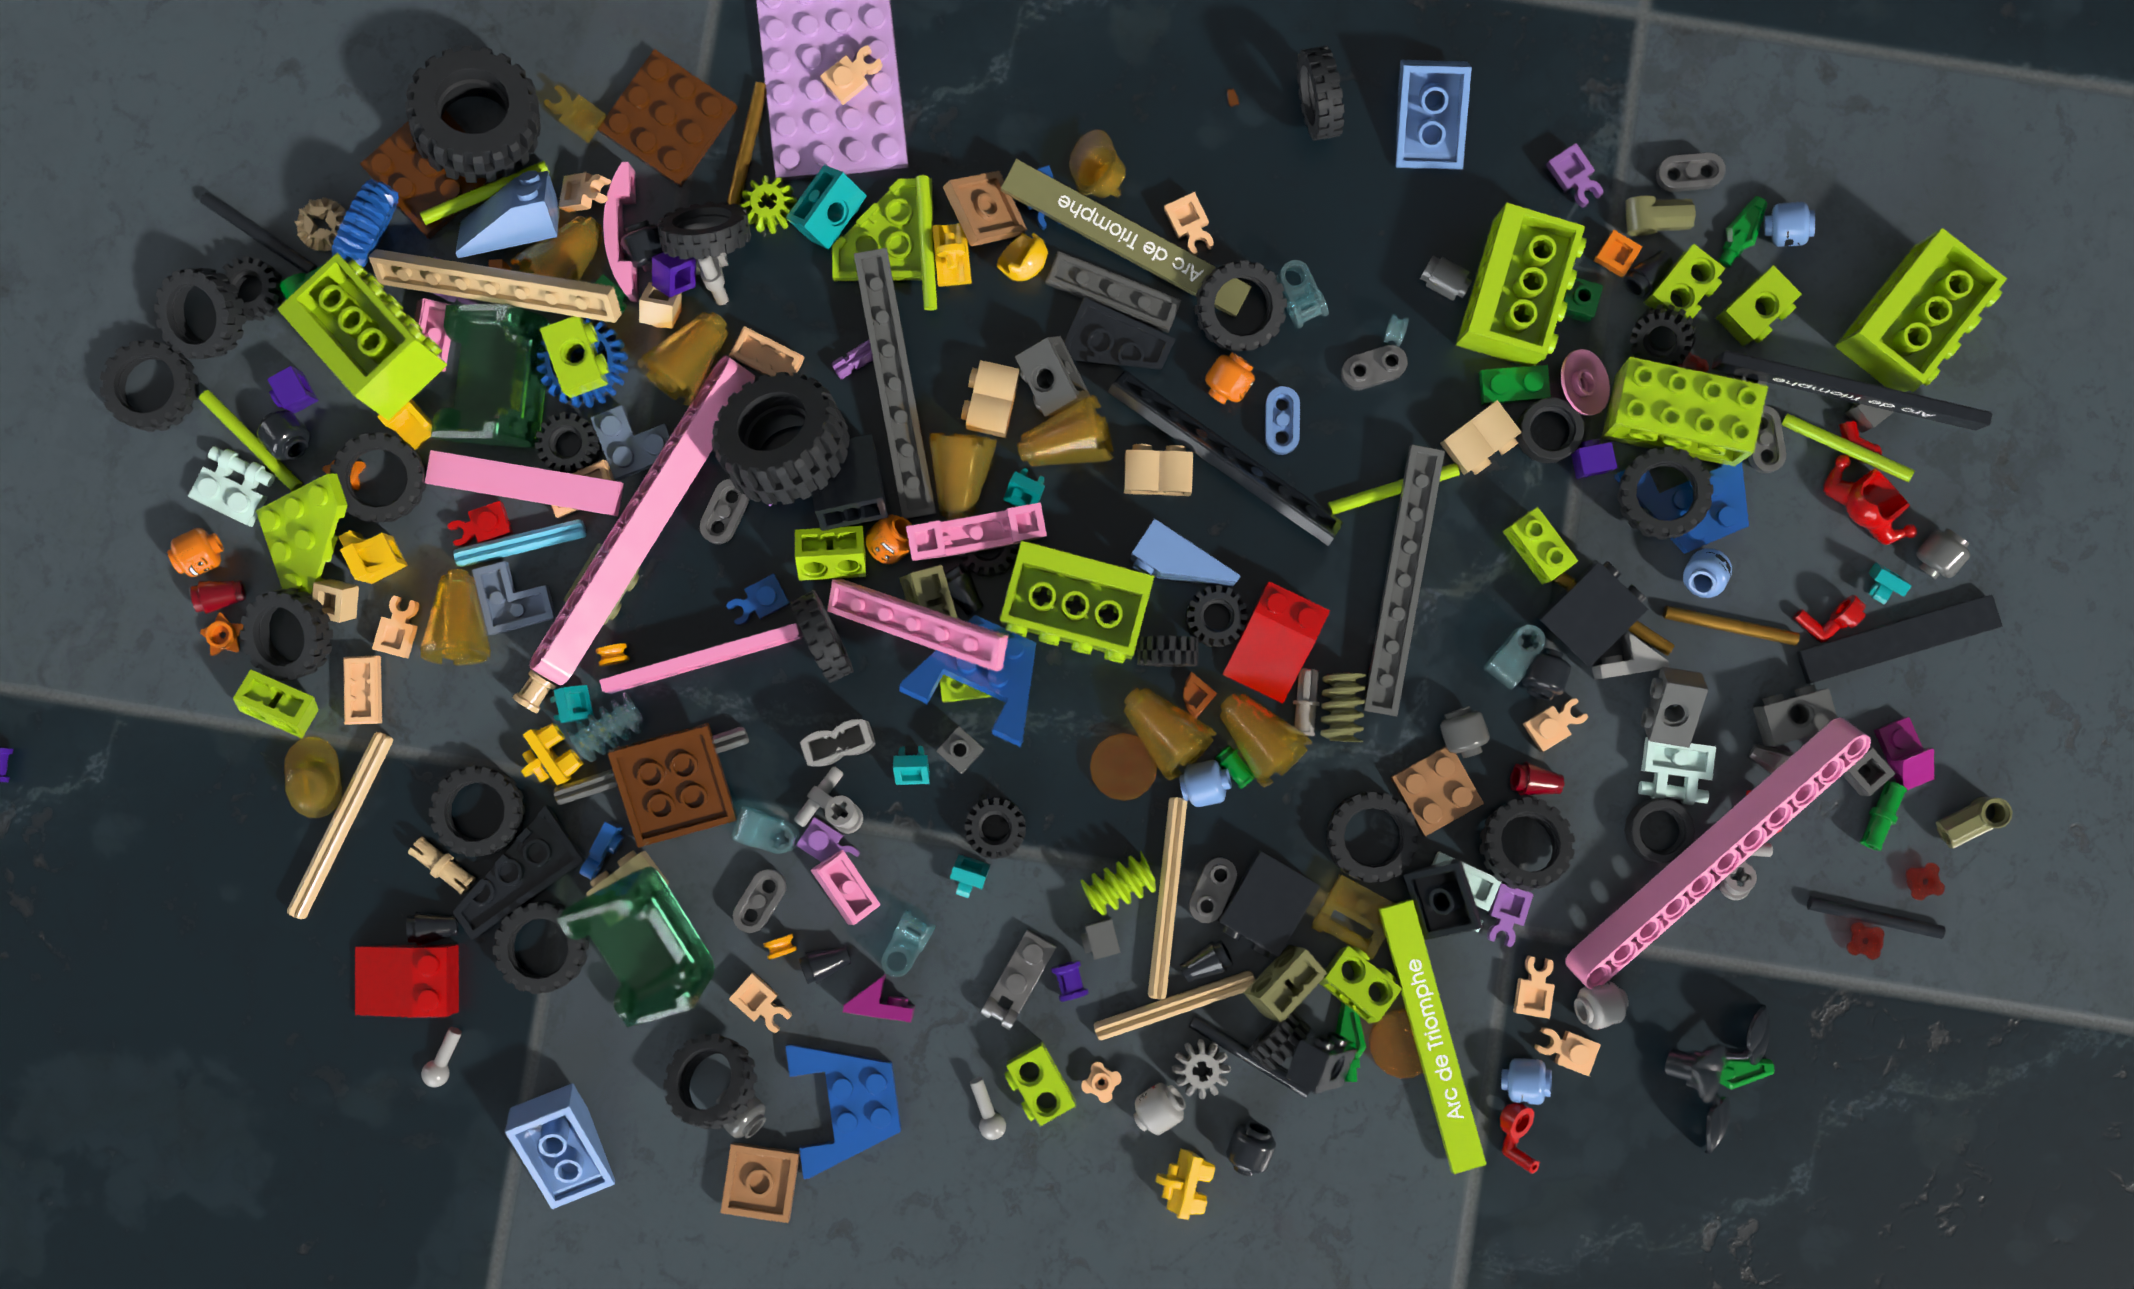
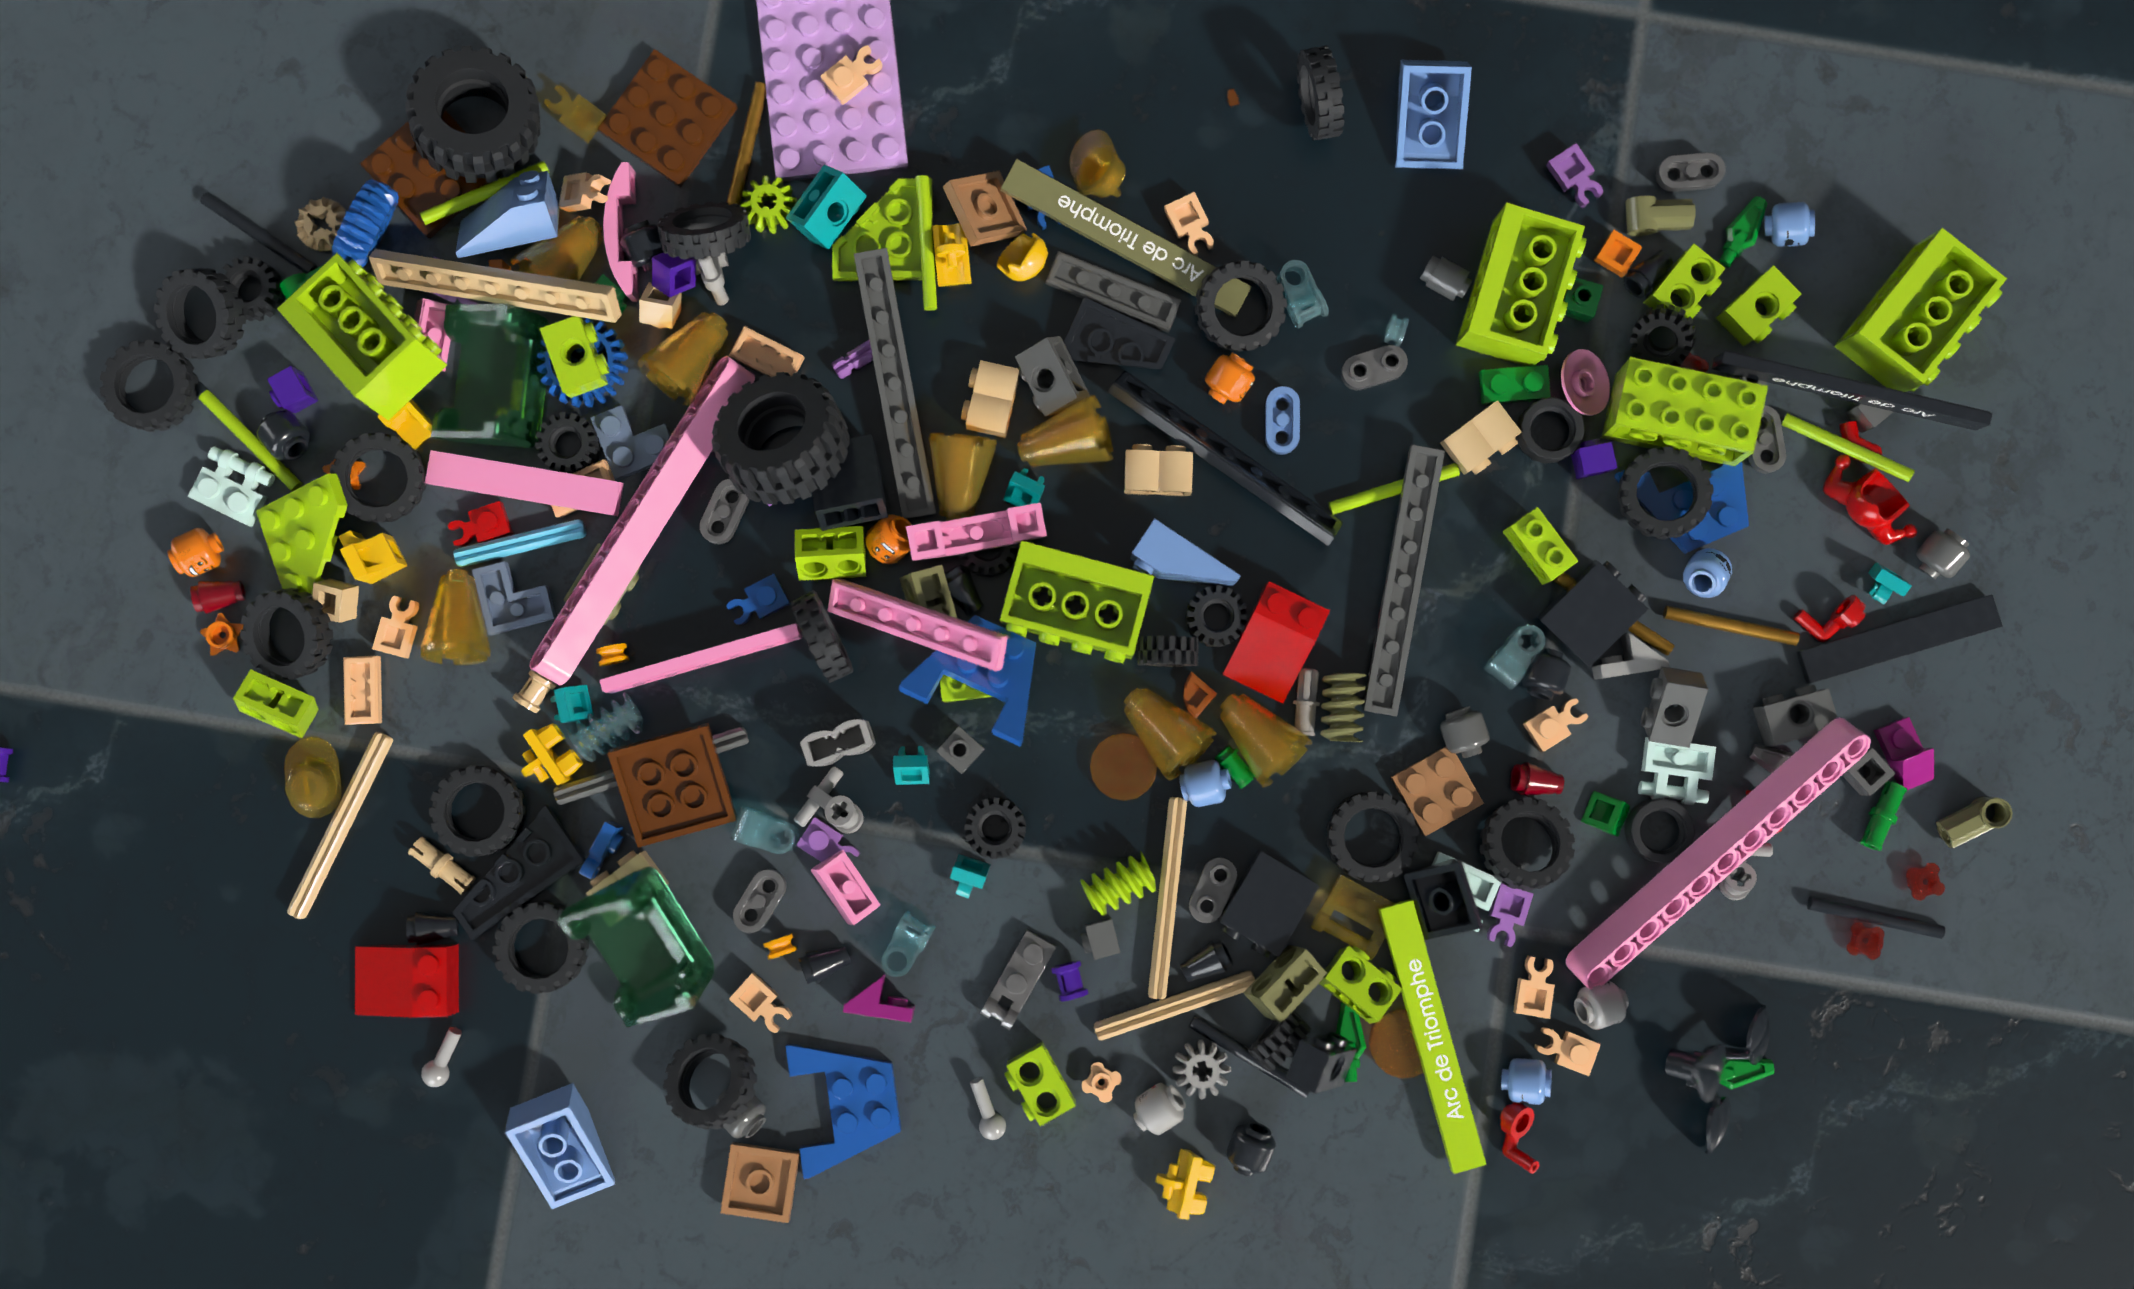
none -> green slope [1581,790,1630,837]

